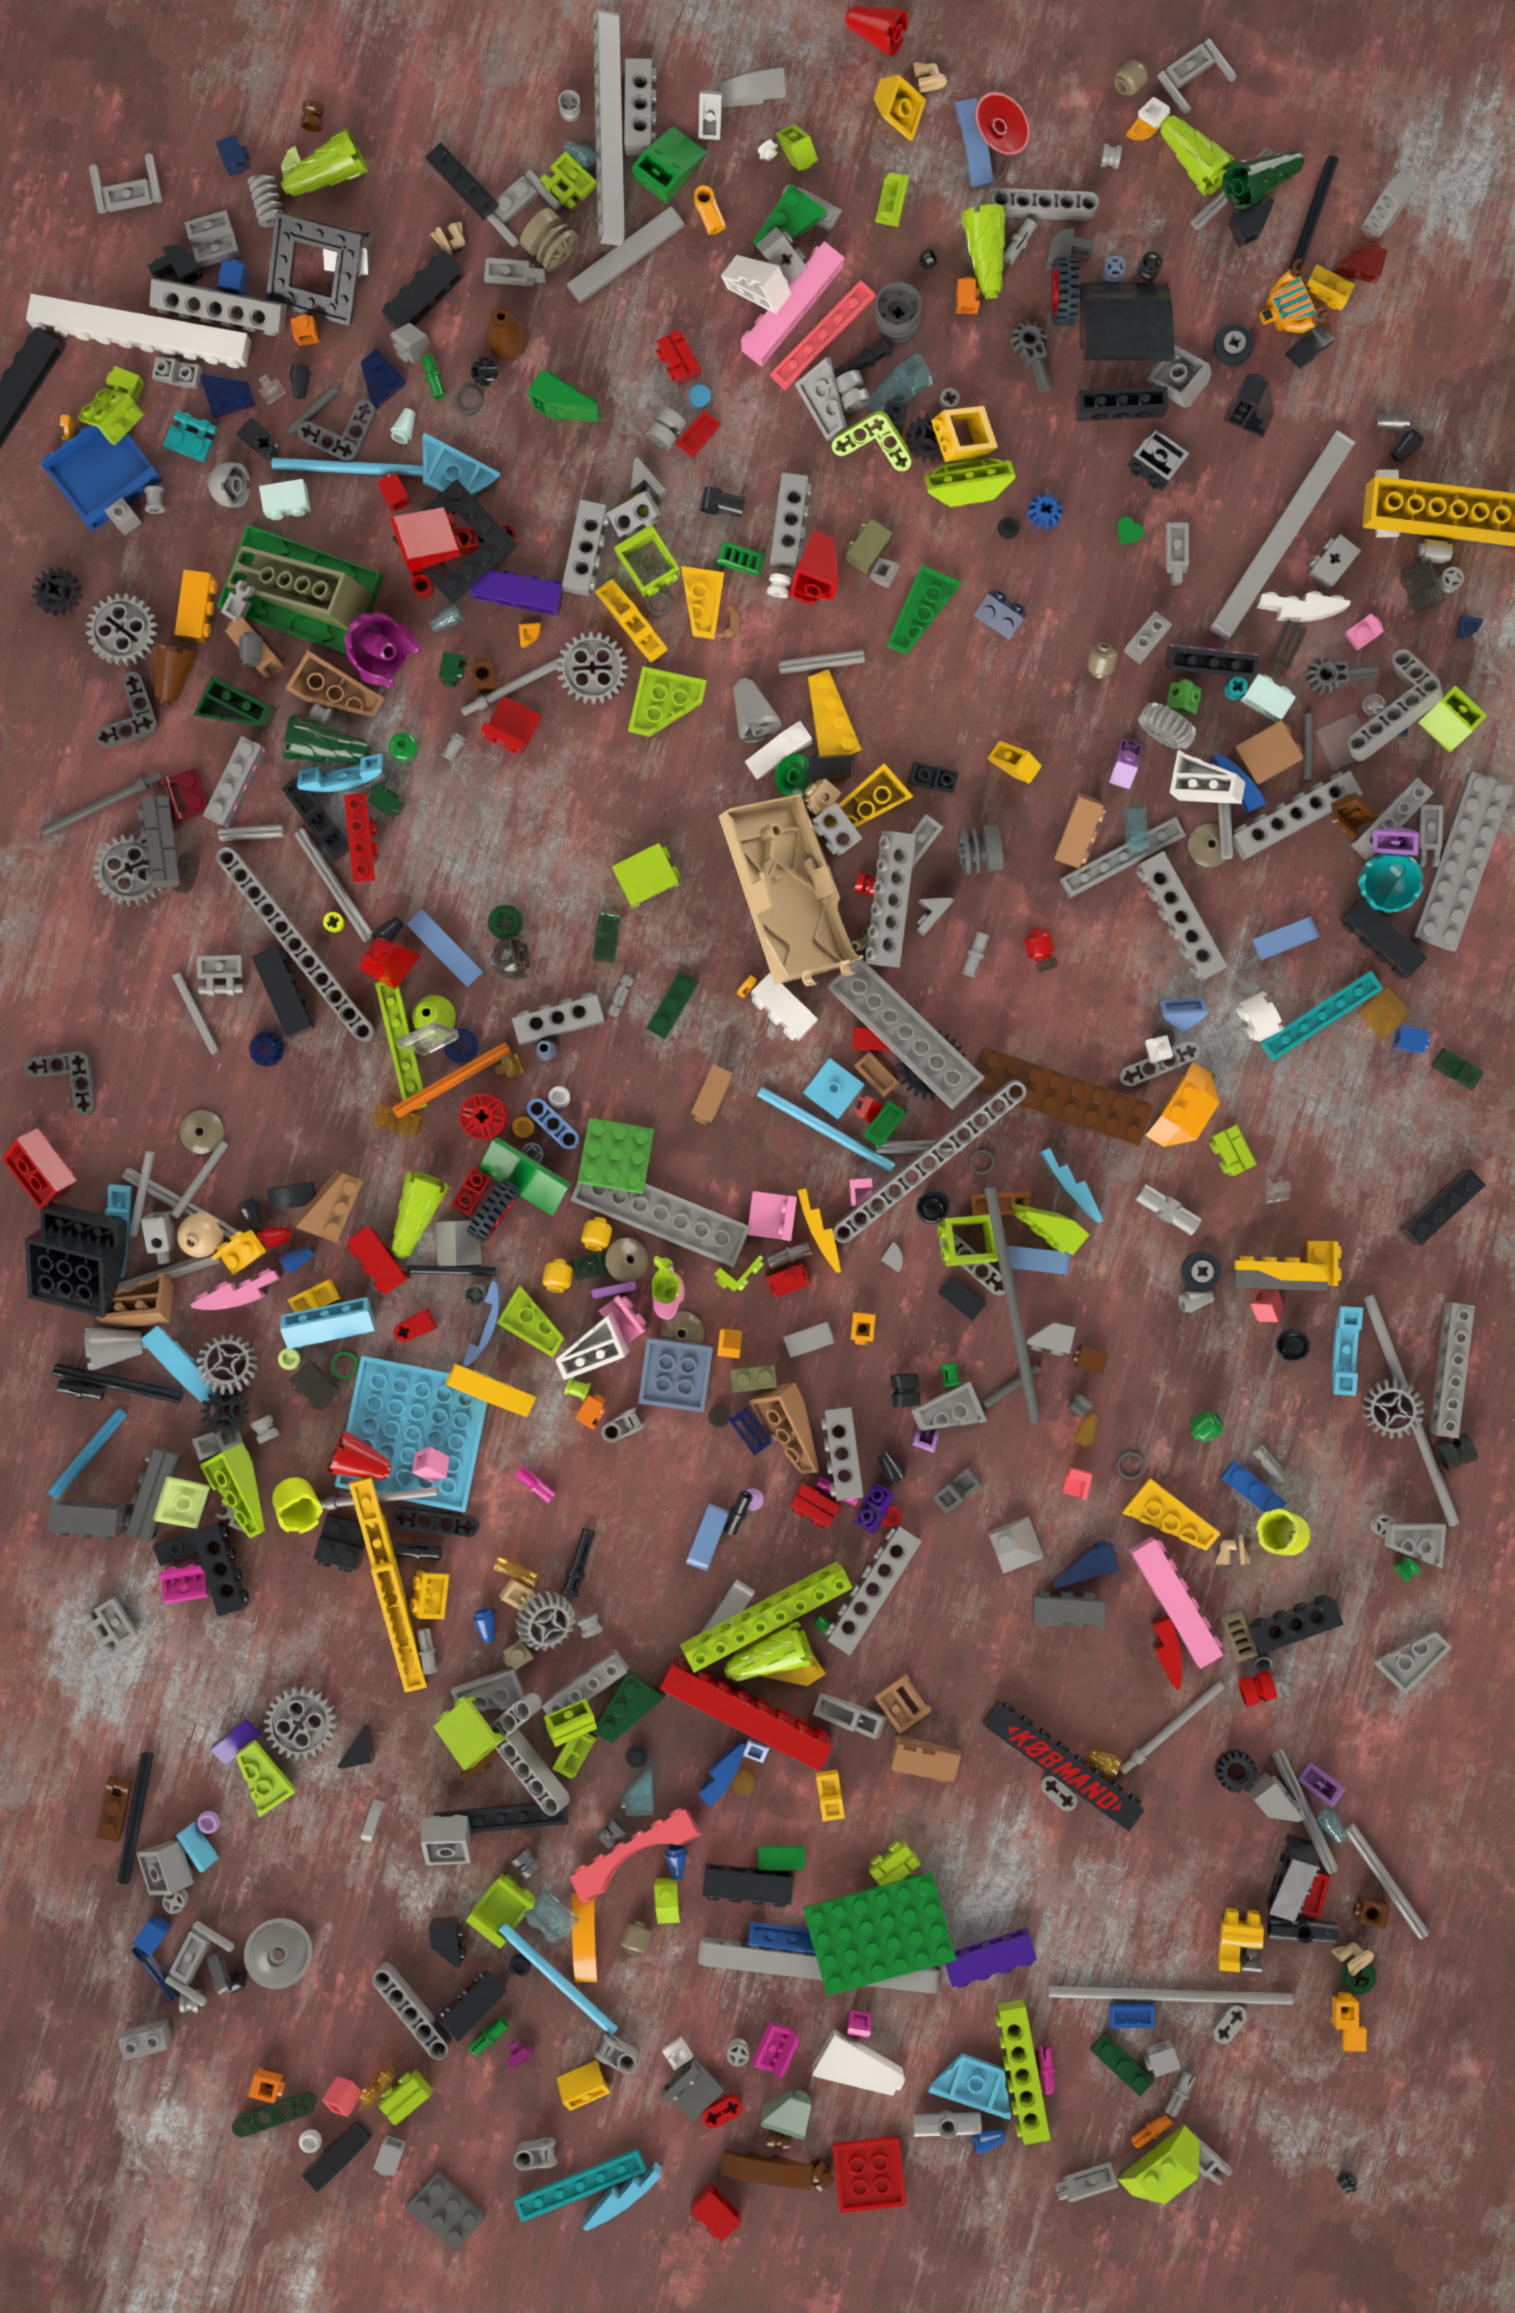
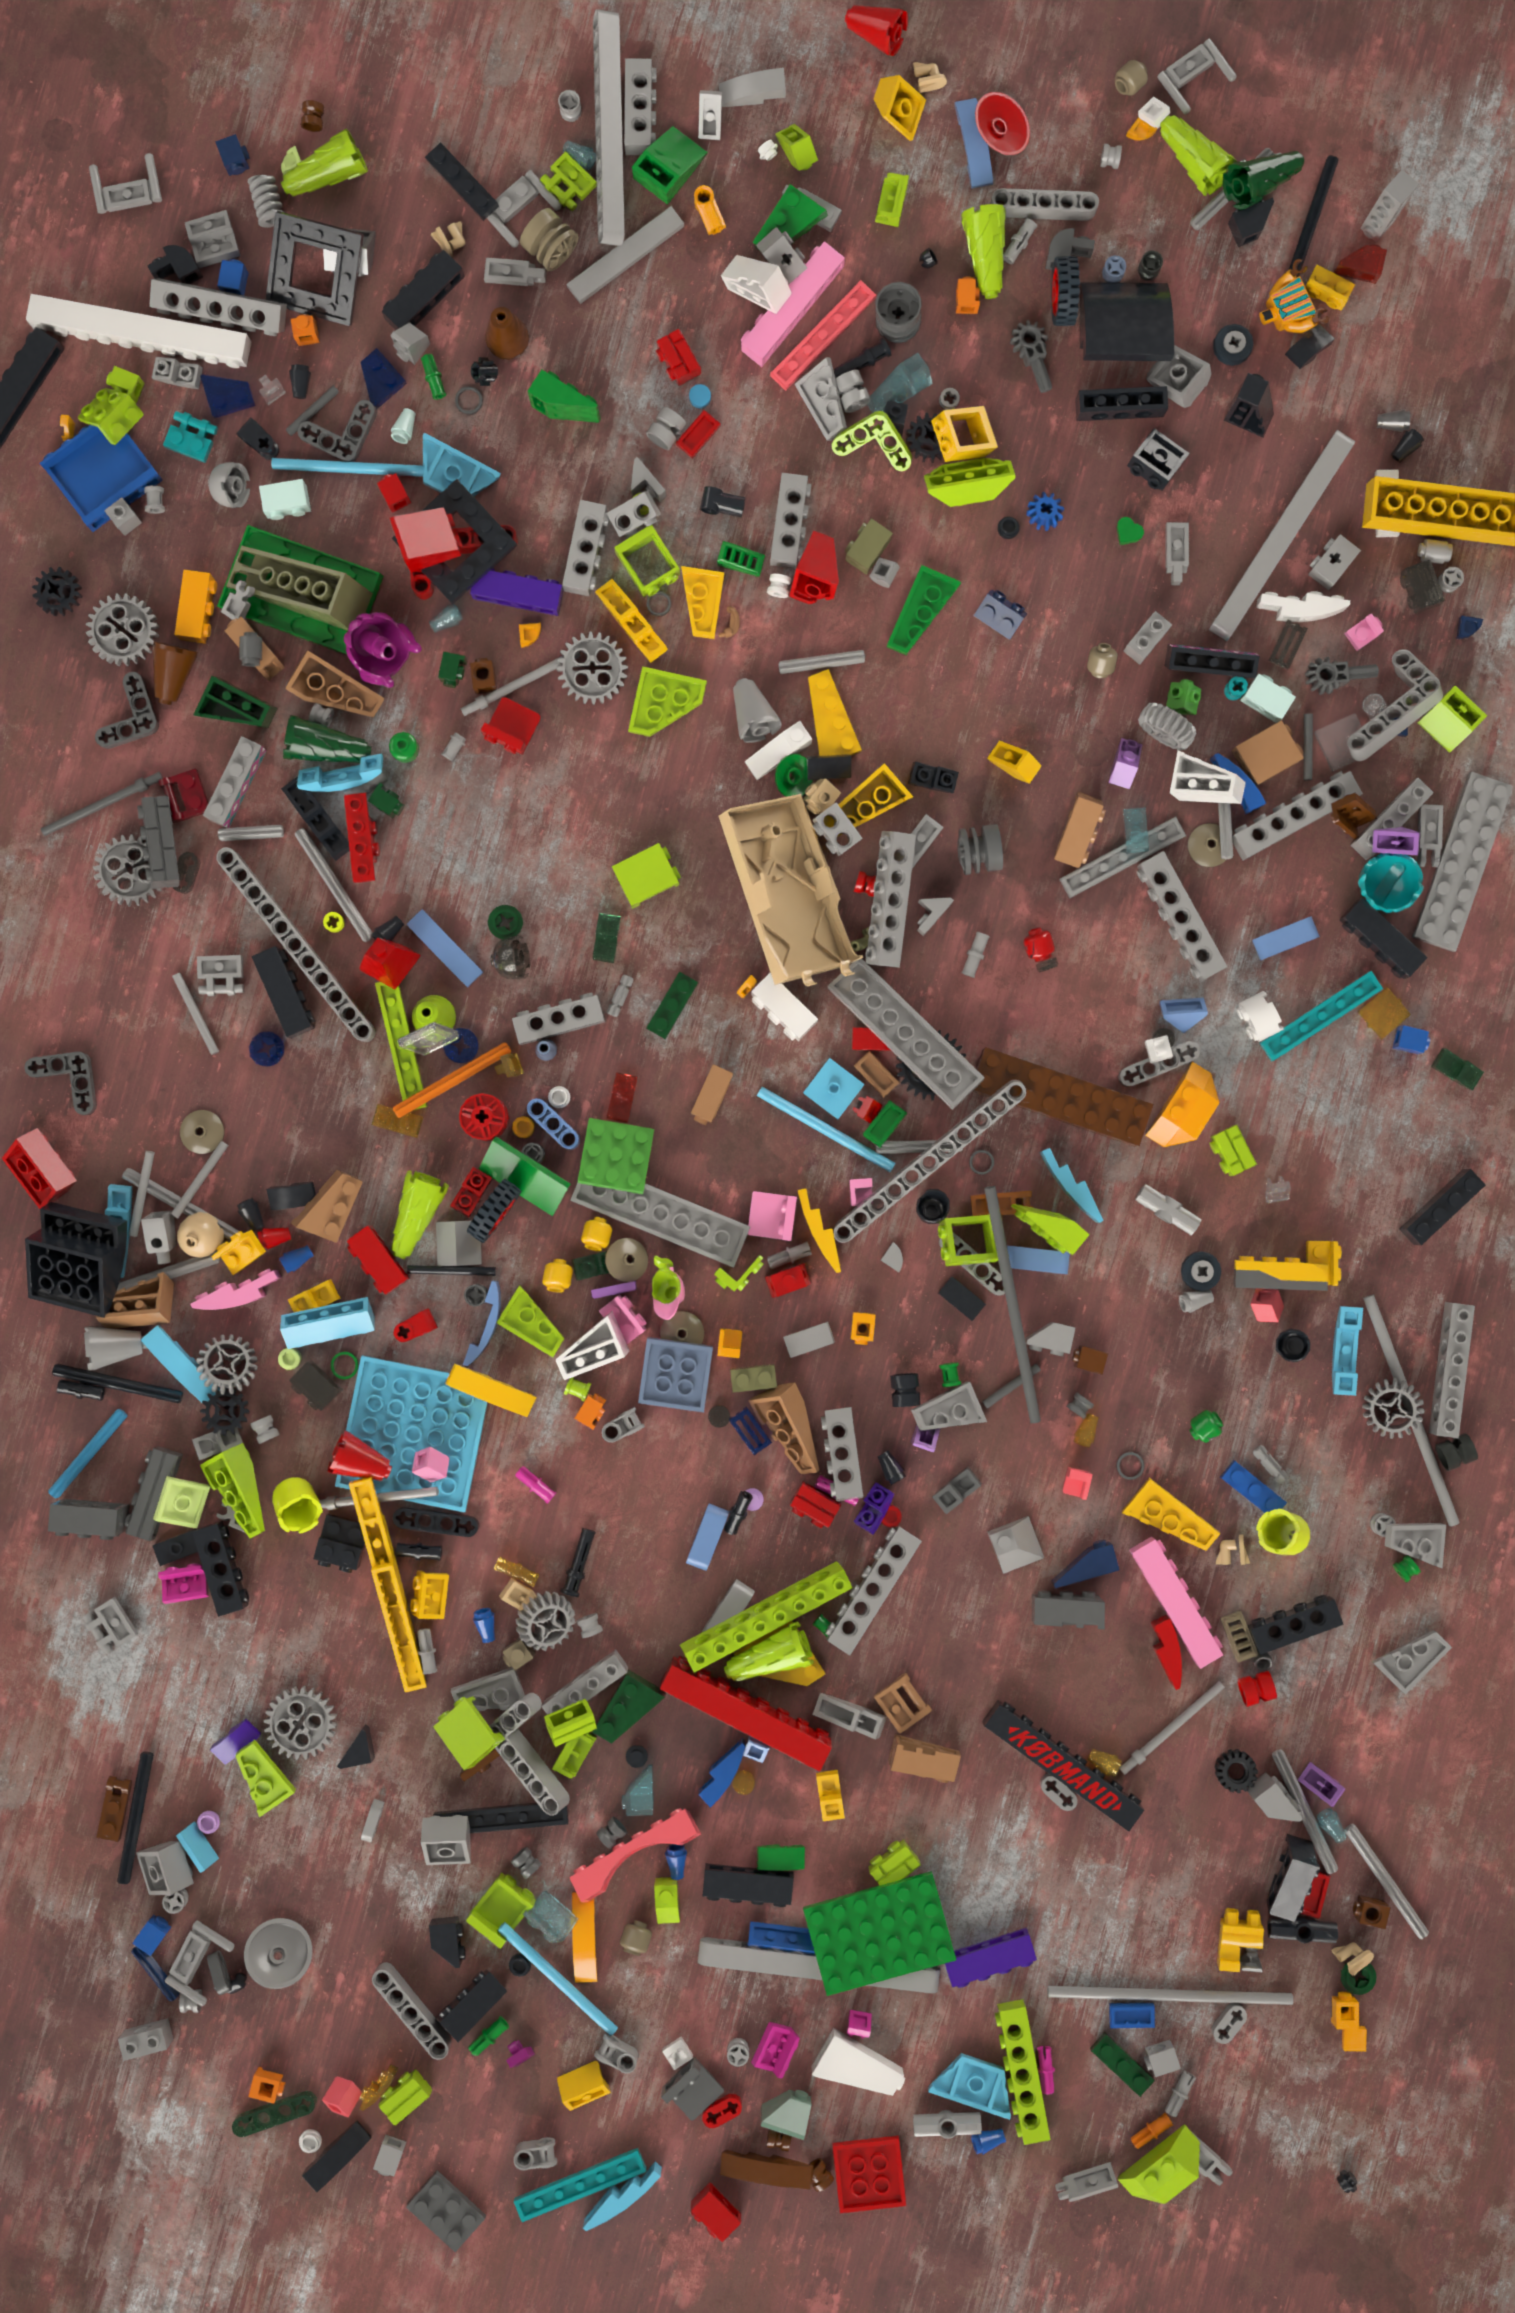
none -> clear red slope [607,1072,638,1123]

